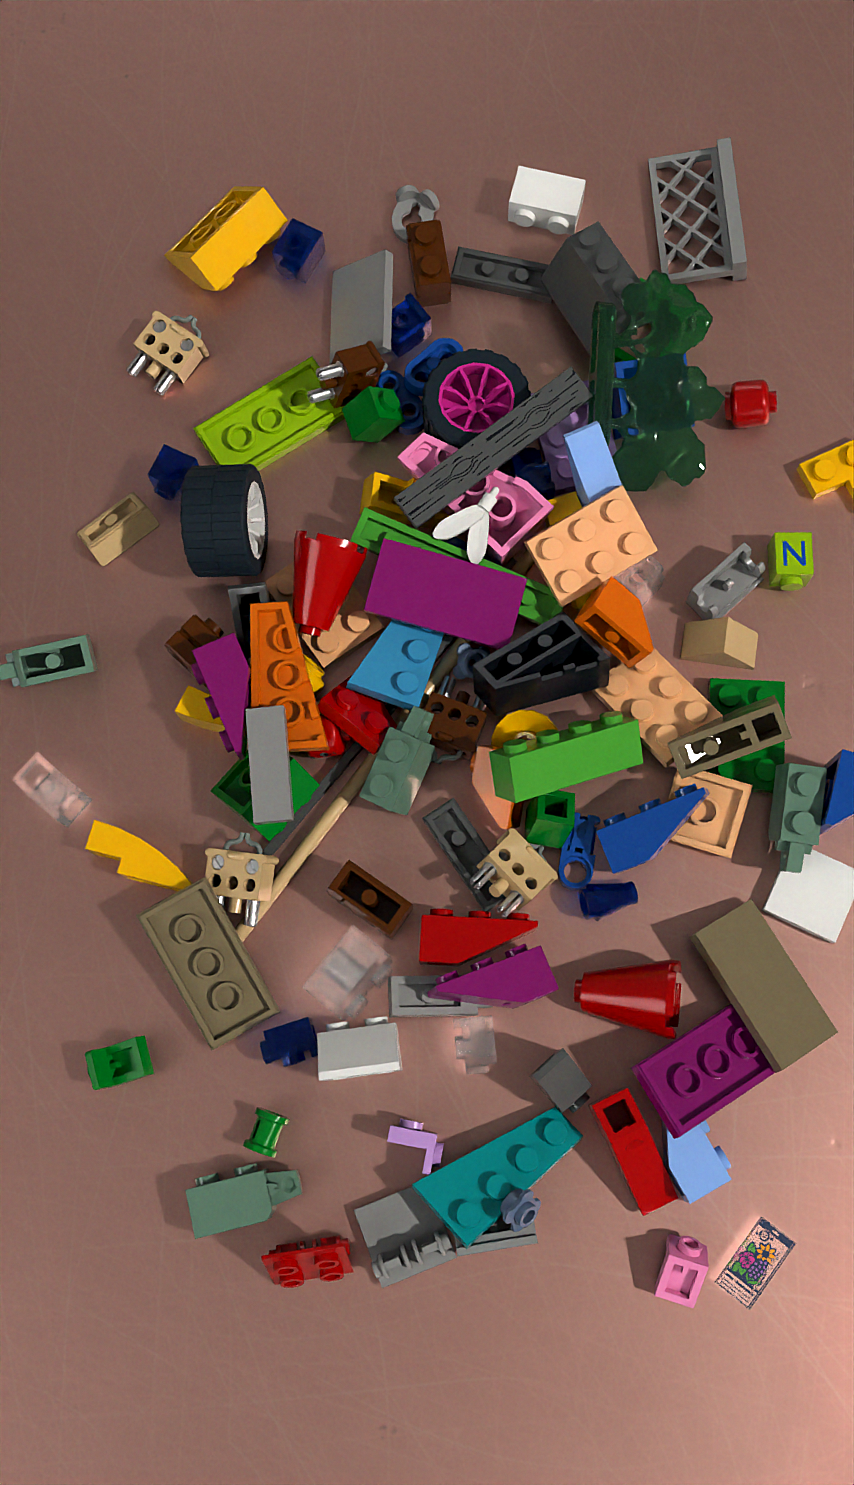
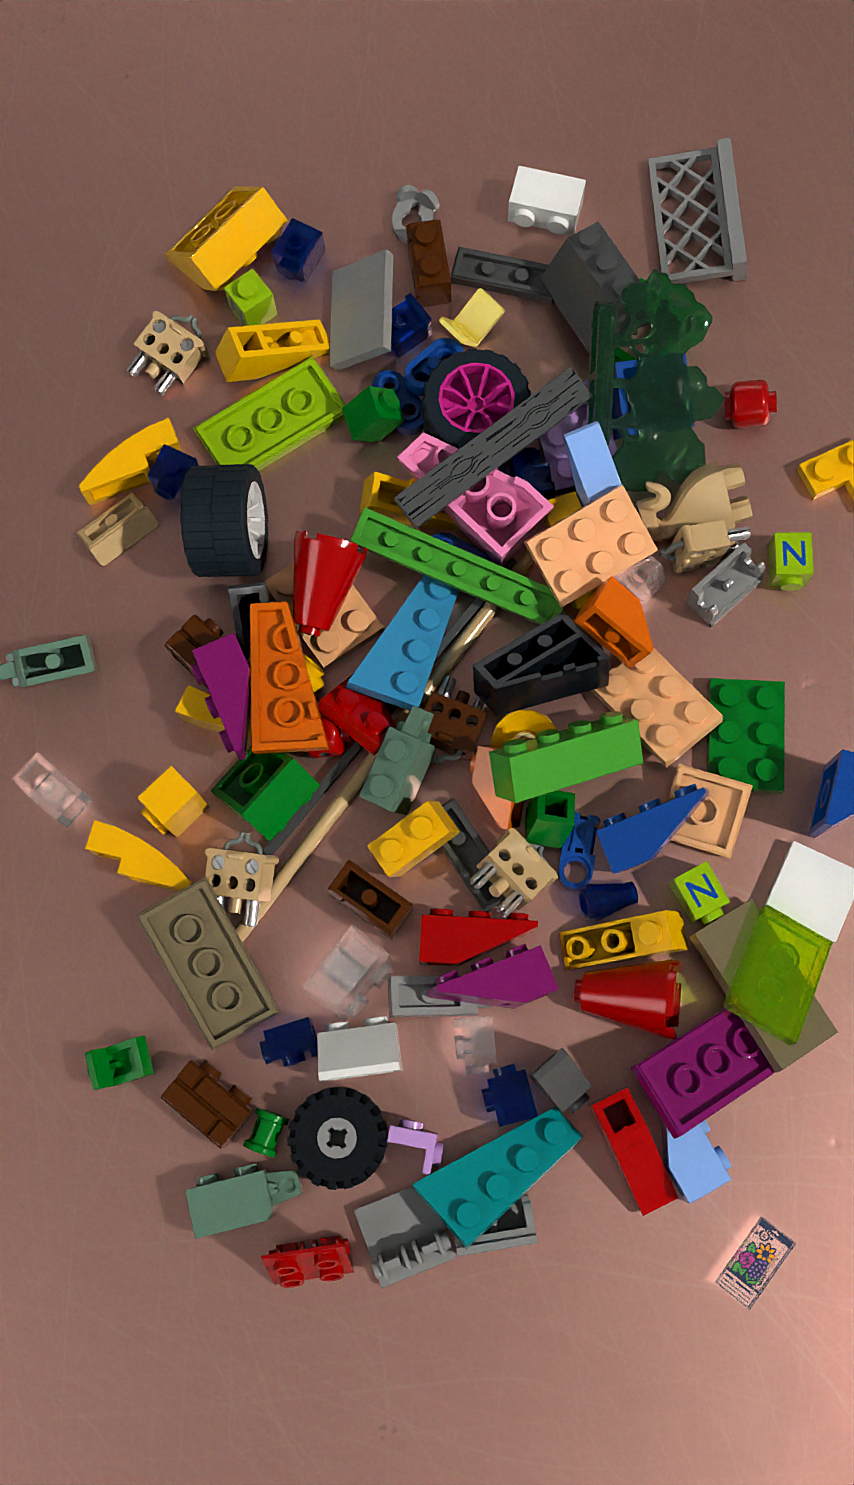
light grey tile [245,705,294,825] -> none
reddish brown piece [307,341,388,409] -> none
magenta tile [364,538,527,649] -> none
white piece [433,487,499,564] -> none
sand blue plate [453,643,490,679] -> none
sand blue plate [500,1188,541,1232] -> none
bright pink bracket [654,1234,709,1309] -> none
dark tan slope [668,695,792,779] -> none
tan slope [680,617,758,670] -> none
sand green hinge [768,763,827,873] -> none
none -> yellow slope [79,417,185,506]
none -> yellow brick [137,766,210,837]
none -> reddish brown brick [160,1059,255,1149]
none -> yellow slope [215,319,330,382]
none -> lime brick [224,268,278,326]
none -> black wheel [287,1087,388,1190]
none -> yellow brick [367,801,460,877]
none -> light yellow bracket [439,288,505,348]
none -> clear blue brick [481,1064,538,1127]
none -> yellow slope [559,910,689,971]
none -> tan hips [636,462,753,541]
none -> tan piece [659,519,751,574]
none -> lime brick [668,861,730,925]
none -> clear neon green tile [723,904,833,1046]

